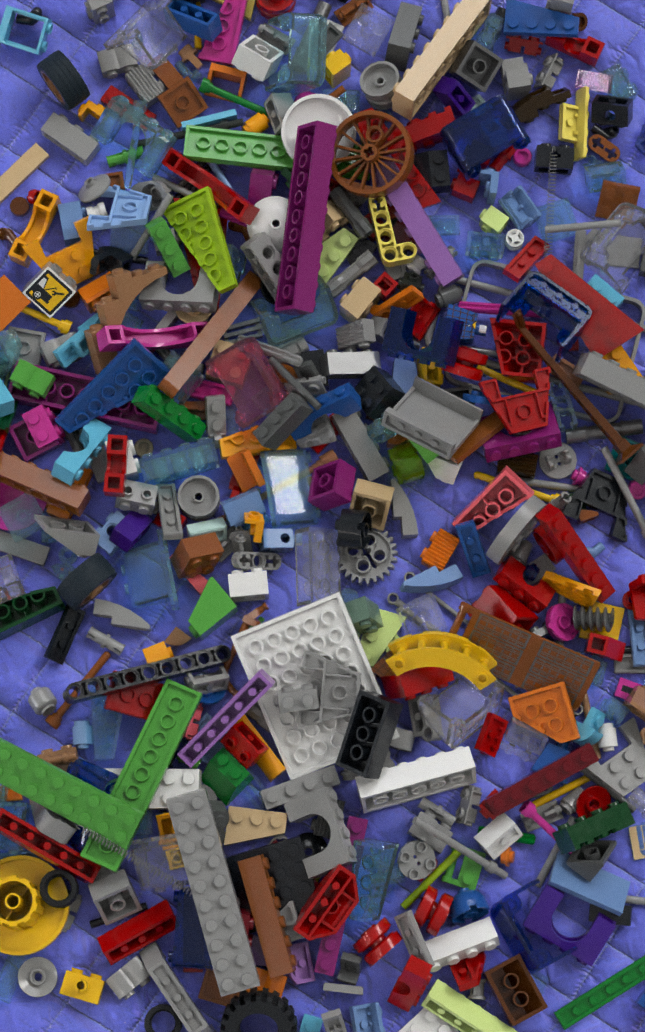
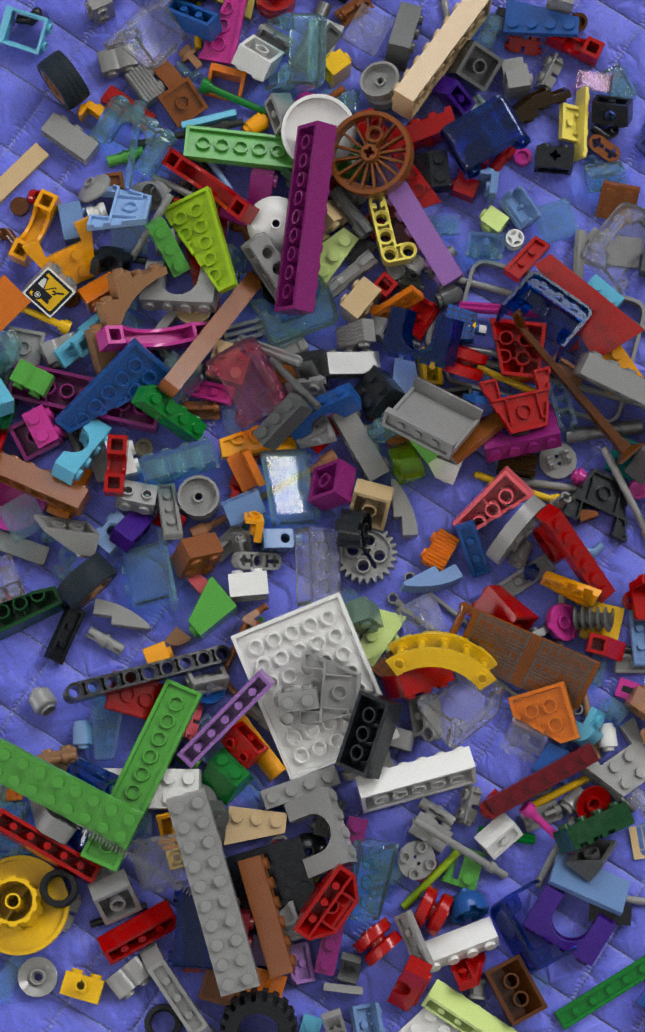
dark orange piece [45,651,111,730] -> none
light aqua slope [186,517,227,542] -> none
light grey hinge [205,394,227,449] -> none
red bracket [474,712,509,758] -> none
red arch [493,556,556,614] -> none
orange plate [500,847,515,867] -> none
light grey piece [544,146,558,286] -> none
light grey bar [545,219,621,233] -> none

